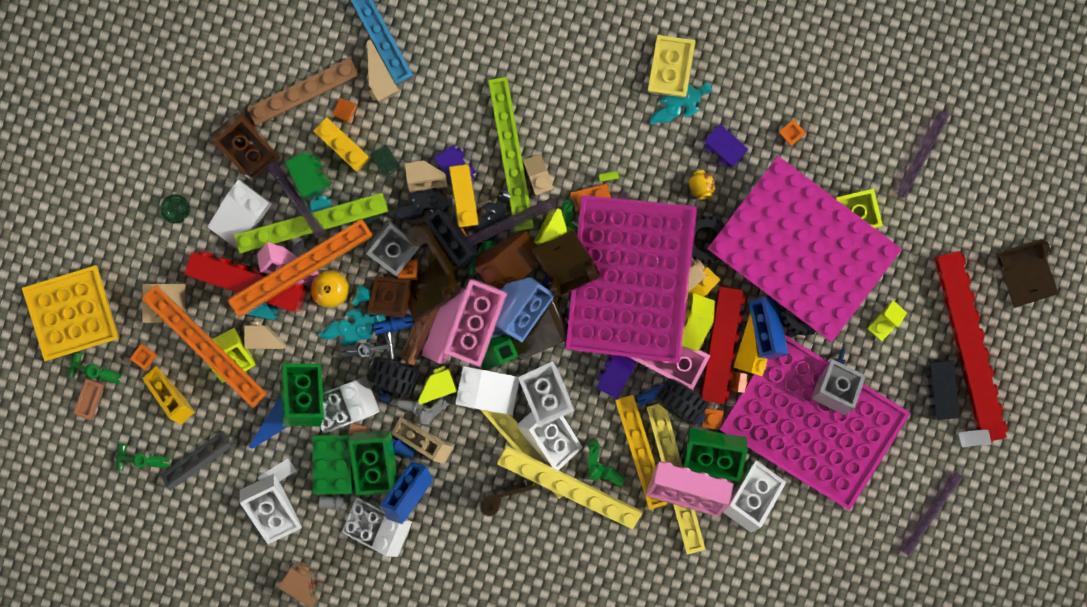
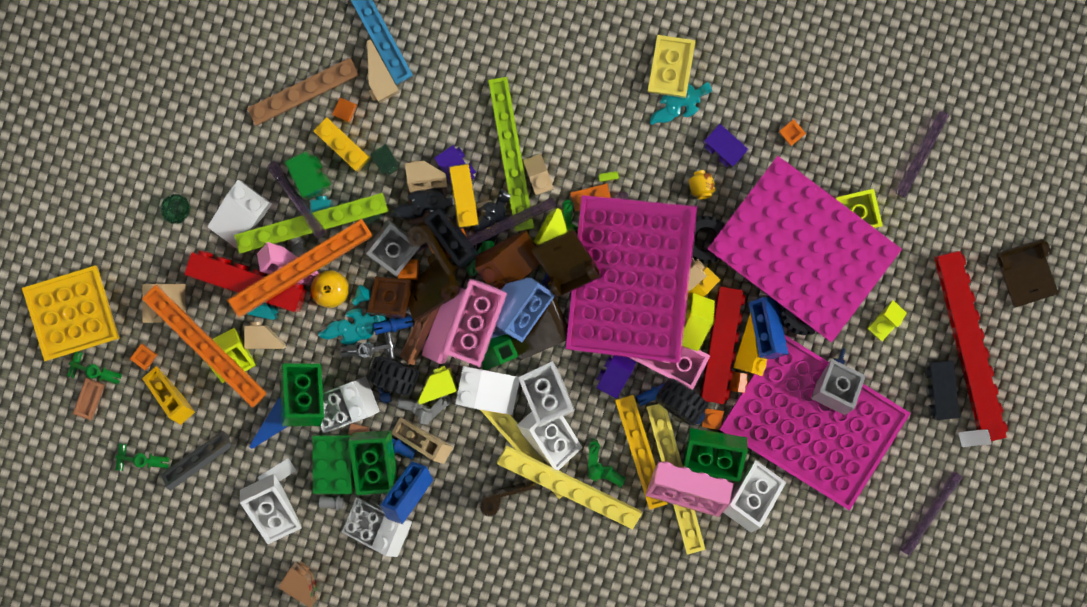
reddish brown slope [211,110,280,182] -> none

